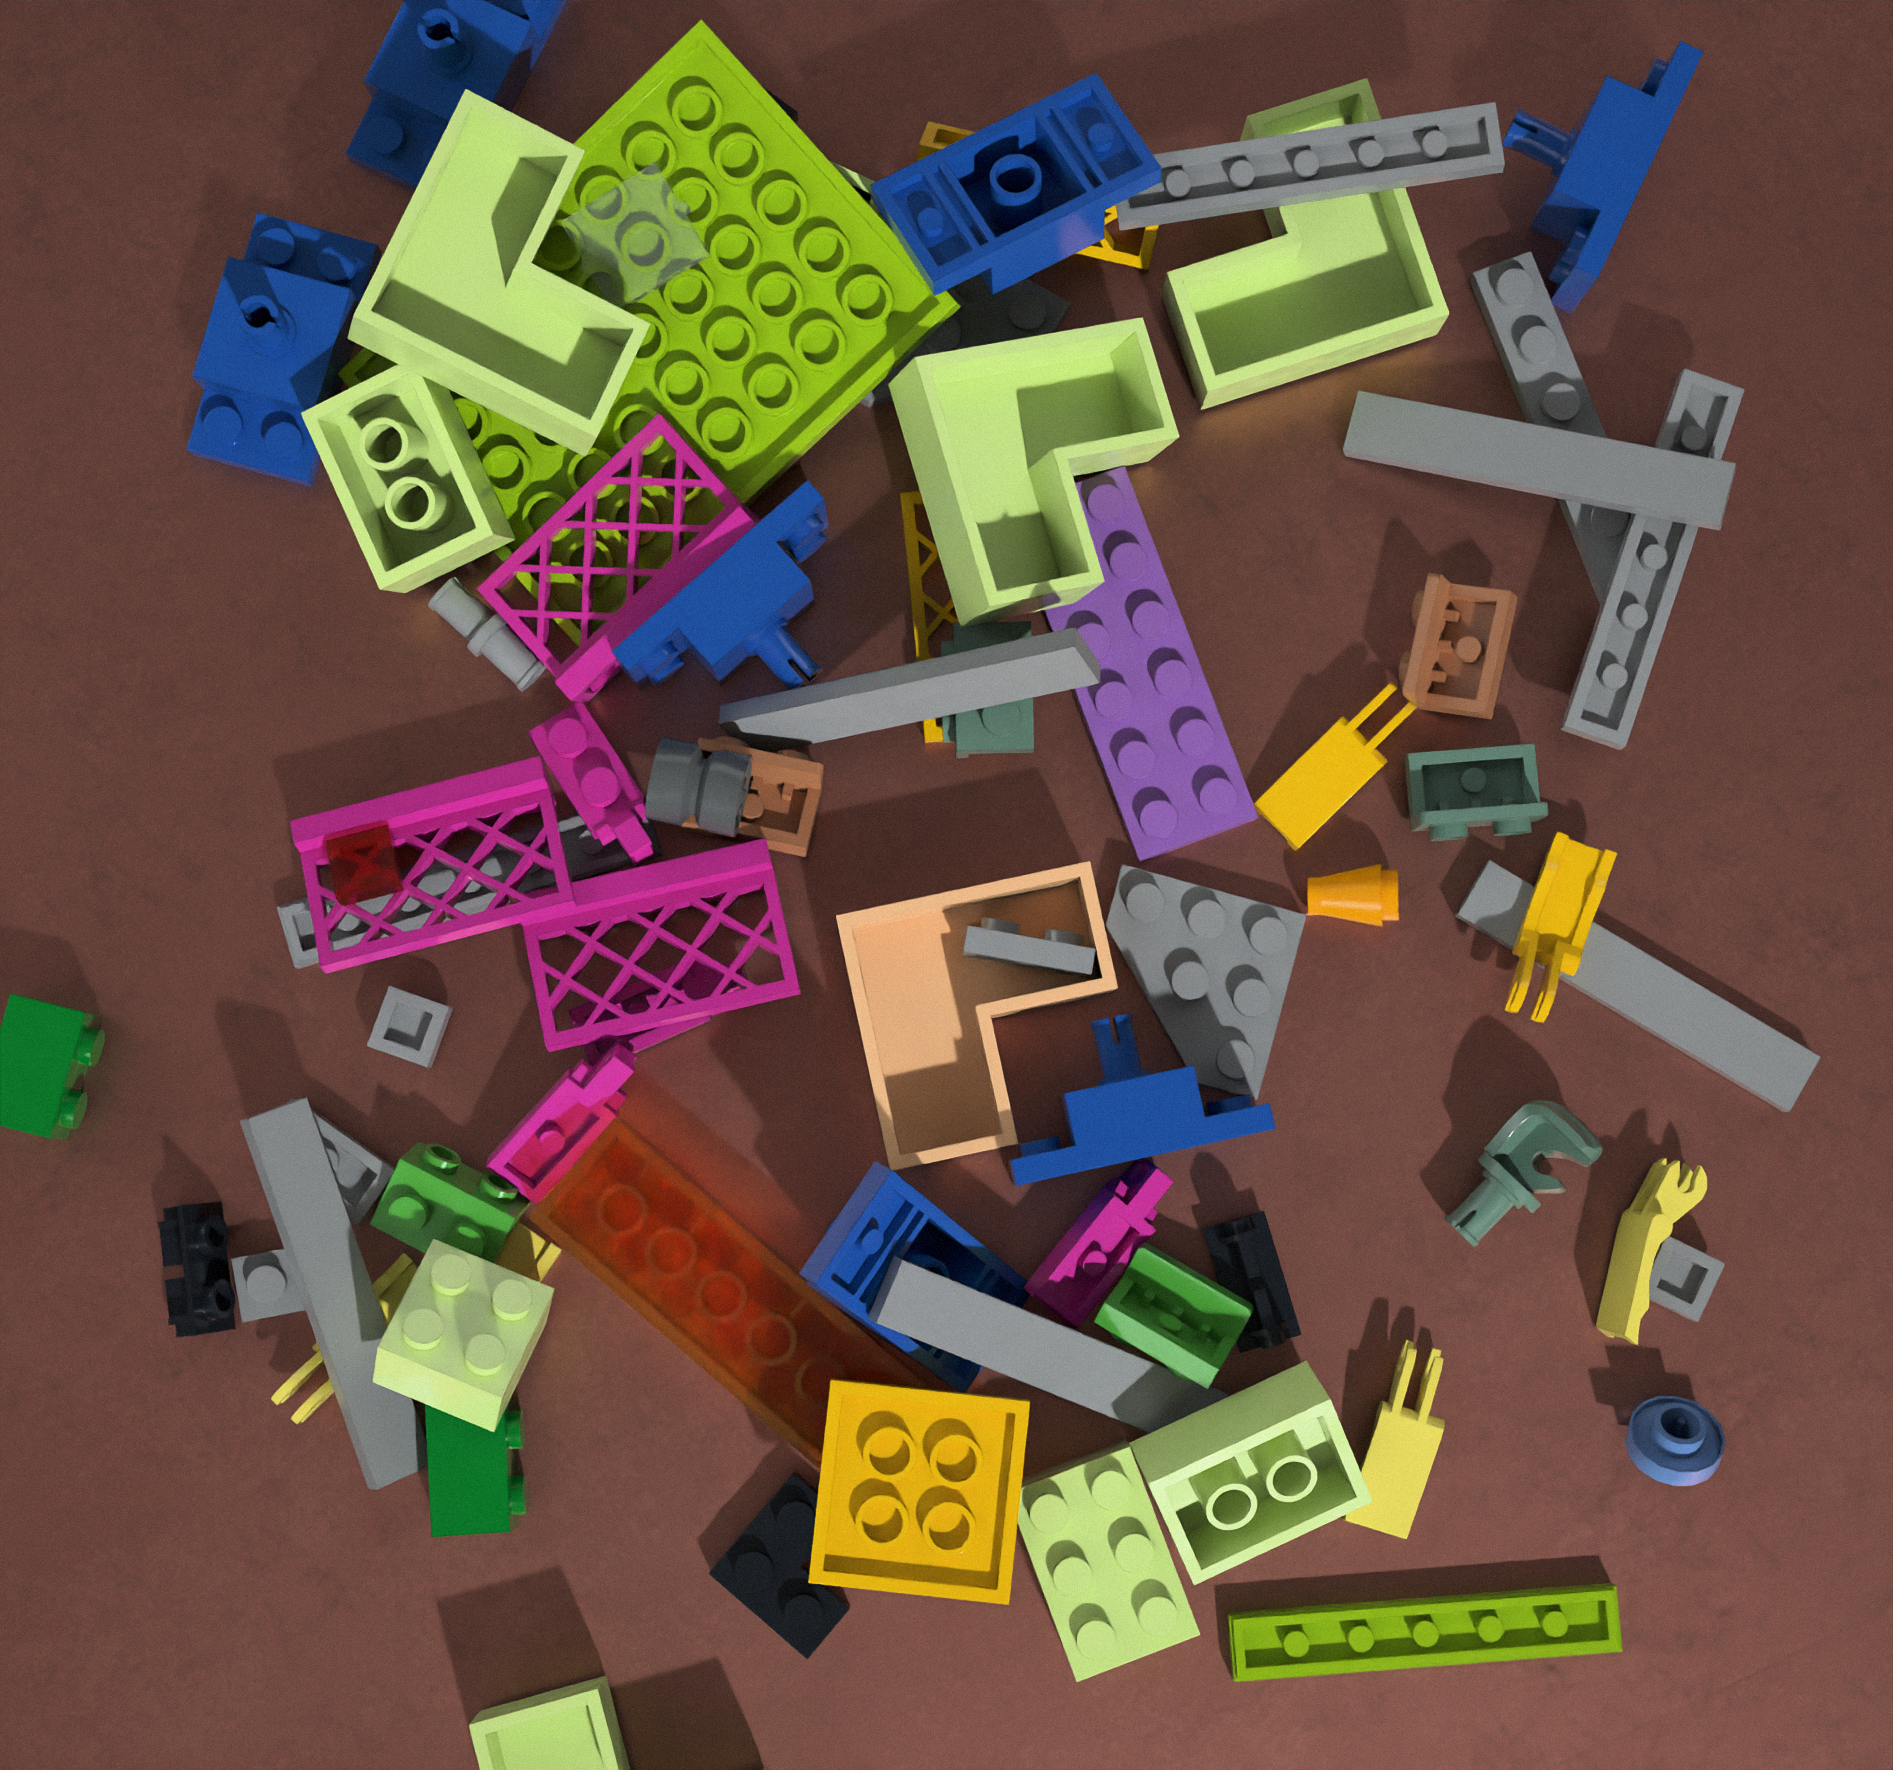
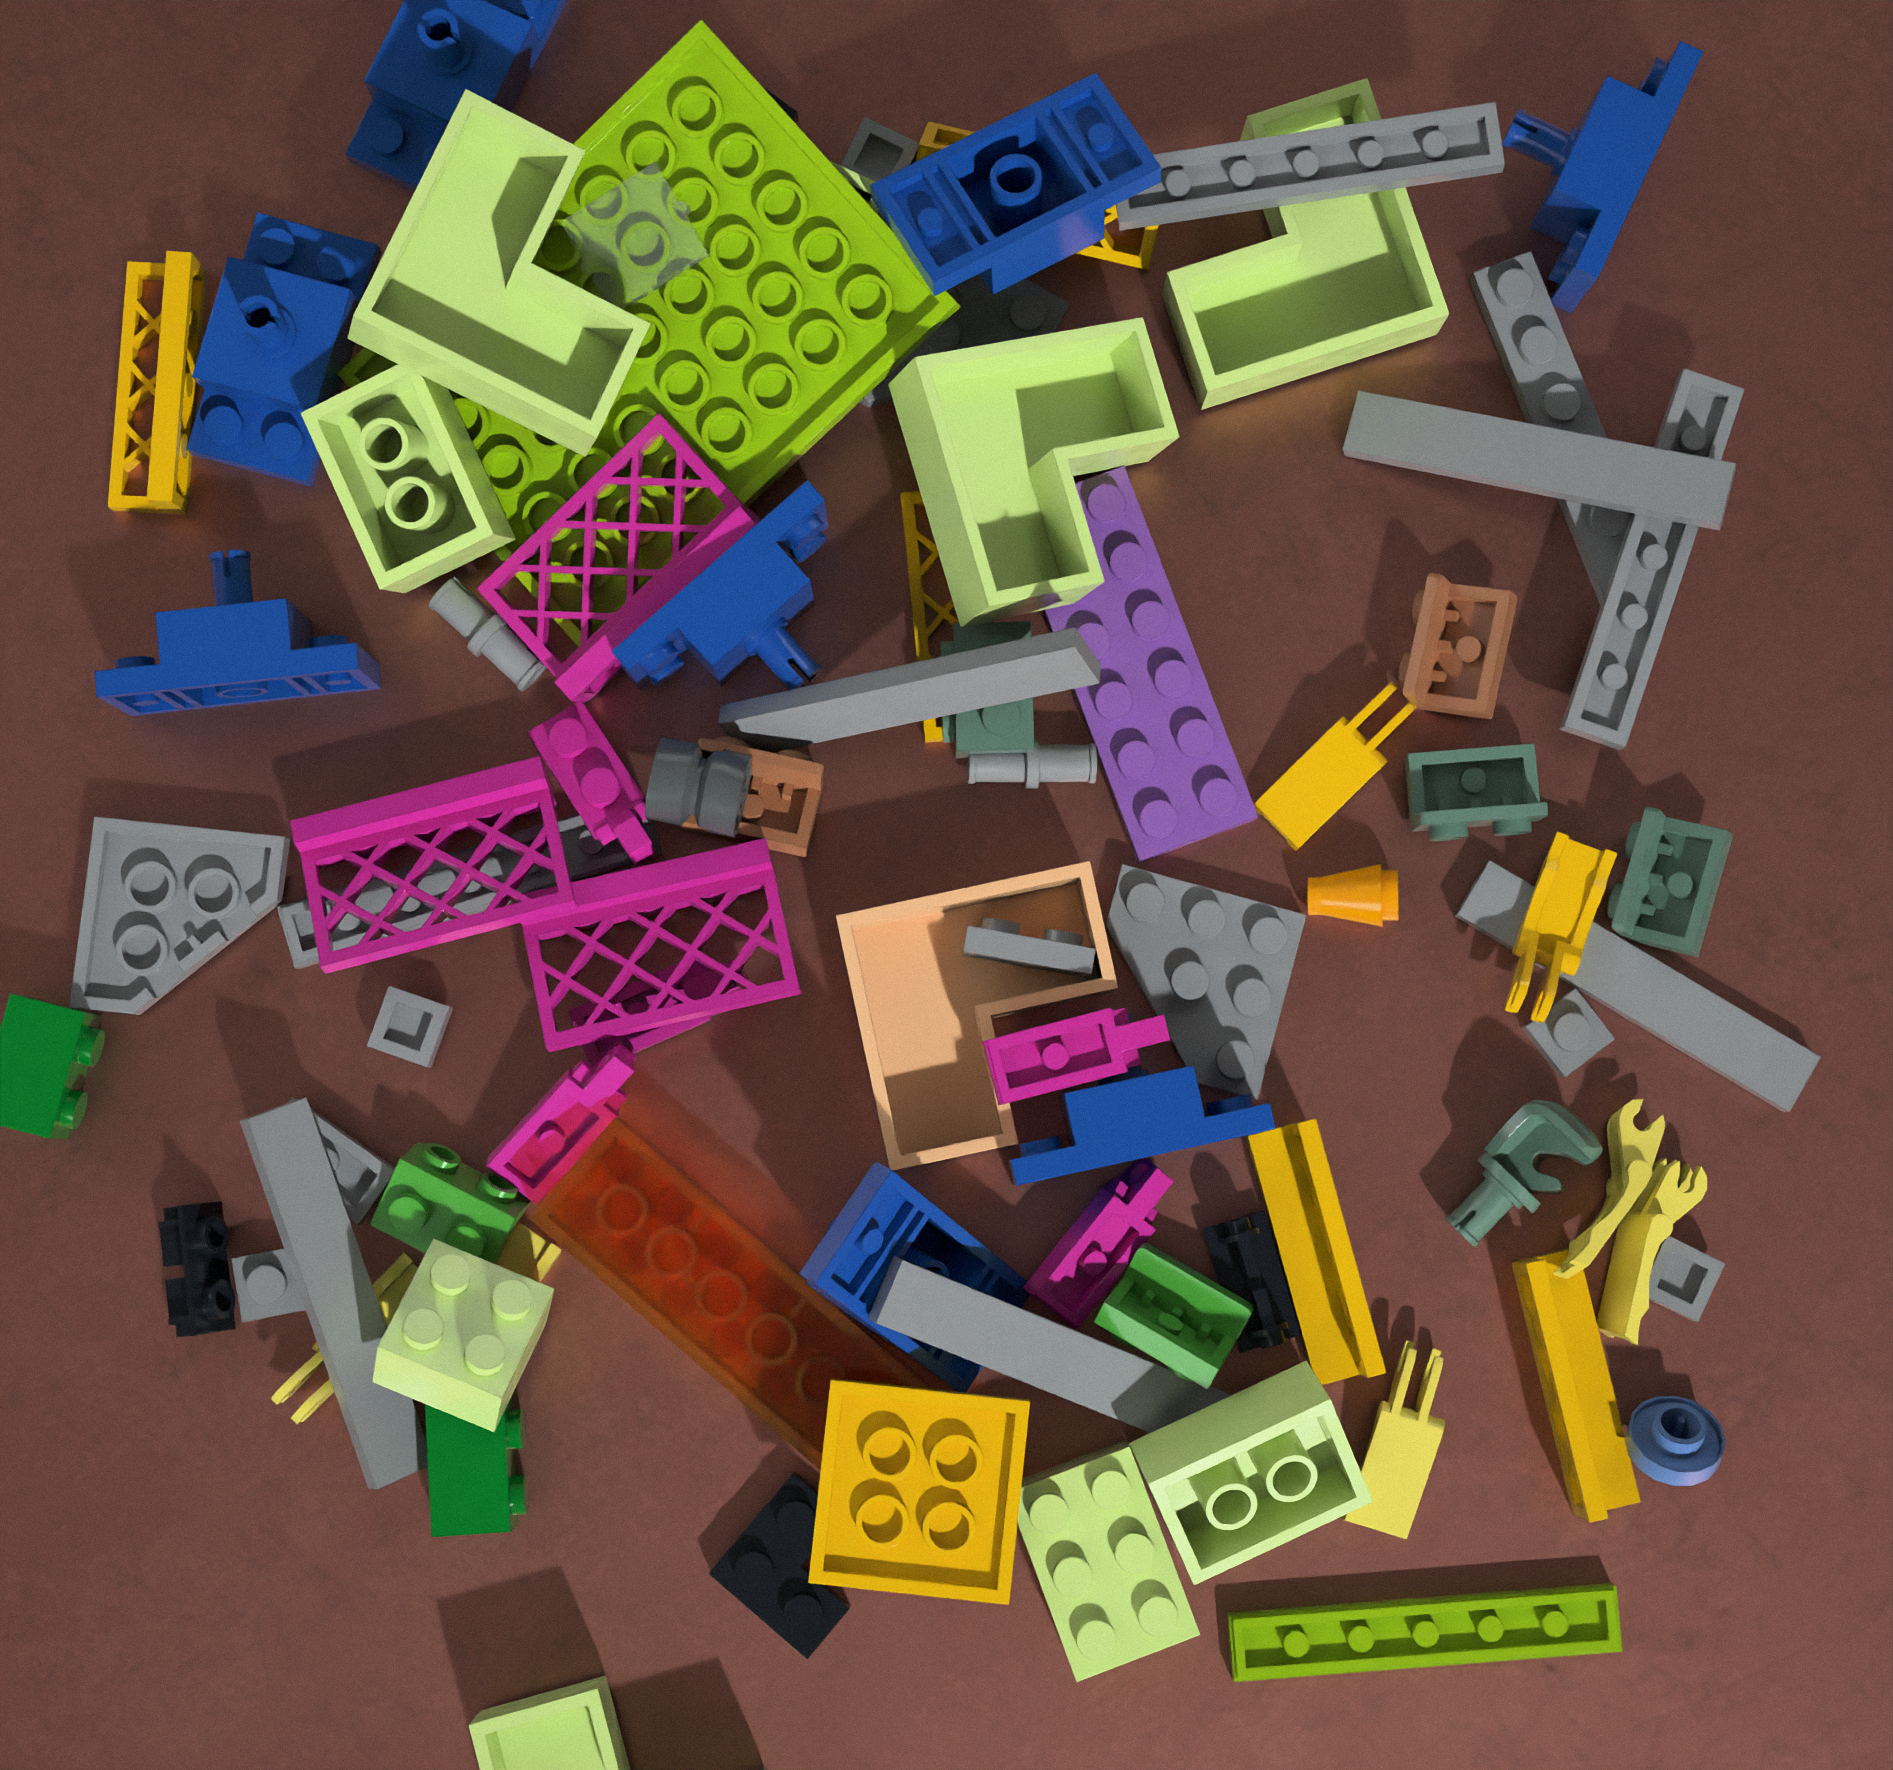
clear red tile [325,825,404,907] -> none
none -> light grey plate [69,817,290,1015]
none -> blue brick [94,550,382,716]
none -> yellow fence [108,251,207,515]
none -> light grey plate [840,117,919,182]
none -> light grey pin [967,738,1097,789]
none -> dark pink hinge [982,1007,1170,1105]
none -> yellow fence [1245,1119,1386,1385]
none -> yellow fence [1511,1248,1641,1523]
none -> light grey plate [1521,988,1615,1078]
none -> light yellow arm [1552,1099,1665,1279]
none -> sand green bracket [1607,806,1733,957]

